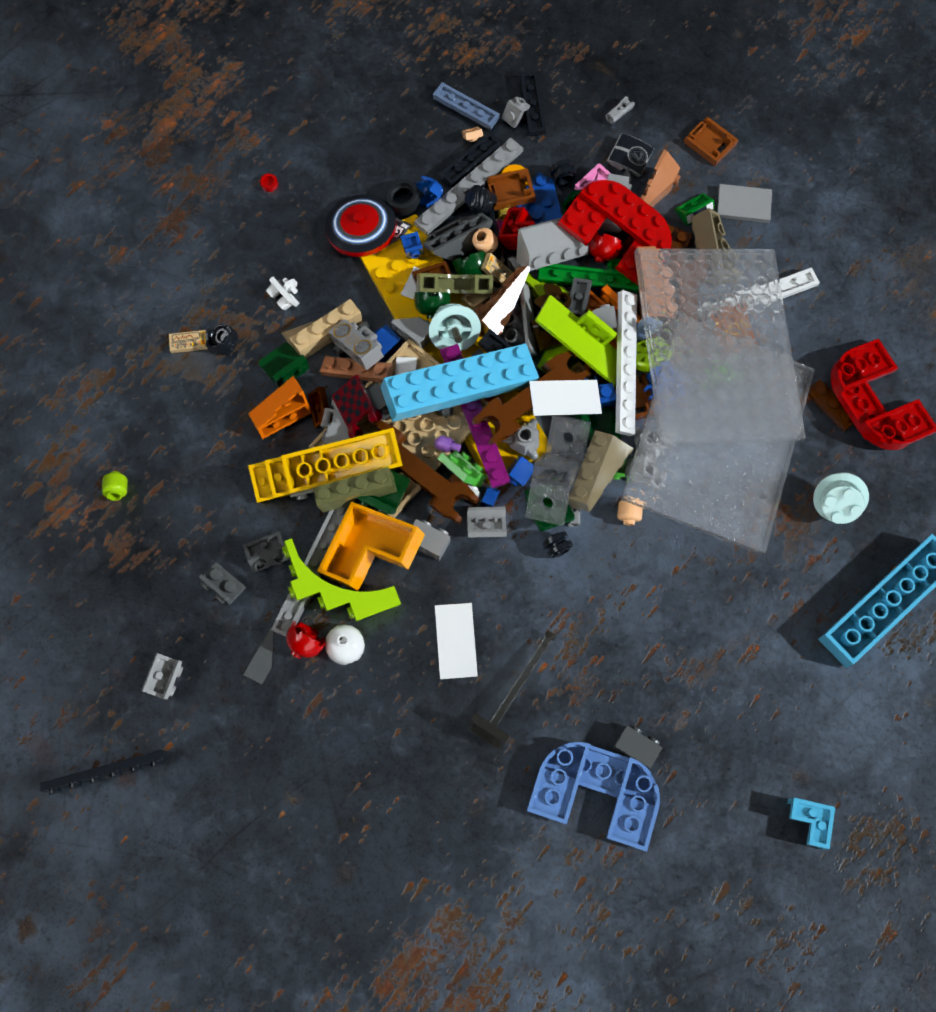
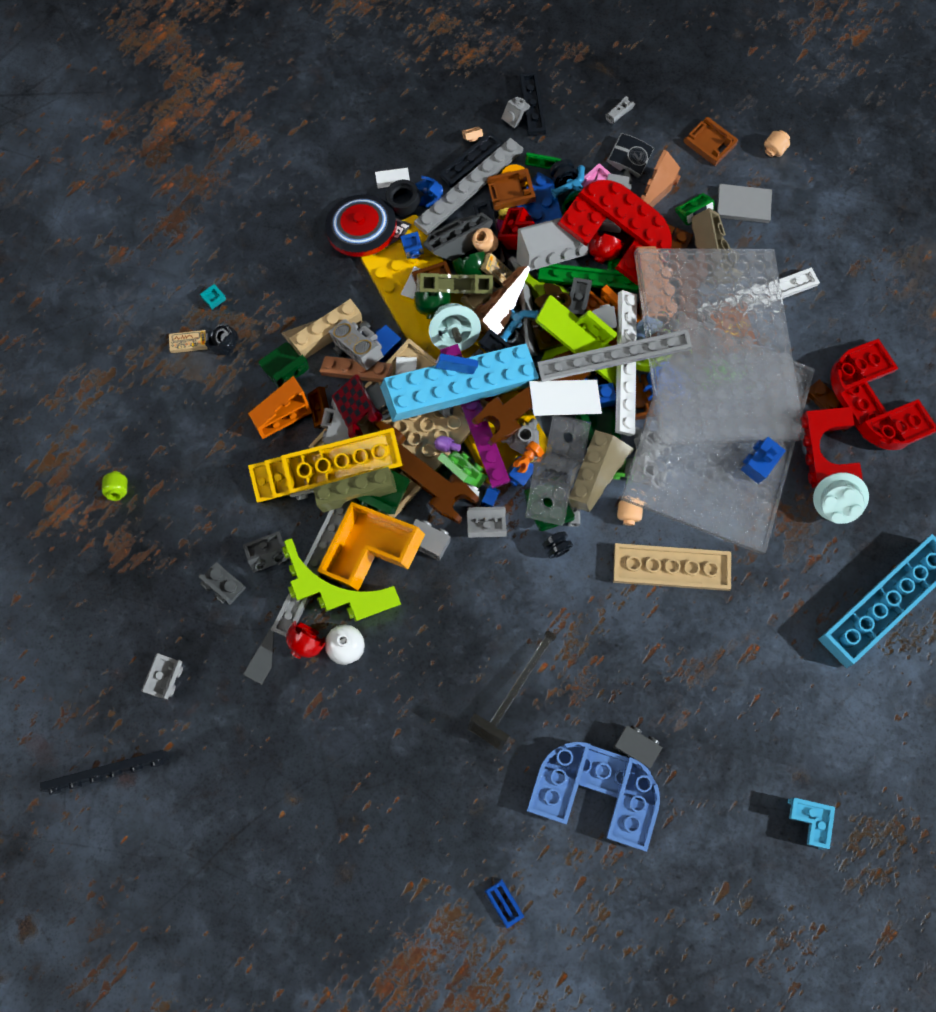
red tile [260,173,278,192] -> none
white hips [266,276,299,310] -> none
light grey slope [391,317,431,349] -> none
sand blue plate [433,82,500,130] -> none
white sticker [435,603,478,679] -> none
black hair [464,185,497,215] -> none
none -> teal plate [200,284,227,310]
none -> white sticker [375,168,410,189]
none -> blue tile [435,353,478,374]
none -> blue tile [485,880,524,928]
none -> dark azure piece [499,309,539,342]
none -> orange piece [513,441,544,473]
none -> green slope [525,152,561,169]
none -> light grey plate [537,329,692,382]
none -> dark azure piece [551,165,585,199]
none -> tan plate [613,543,731,591]
none -> blue brick [740,437,786,484]
none -> light nougat head [764,130,790,157]
none -> red arch [800,407,863,489]

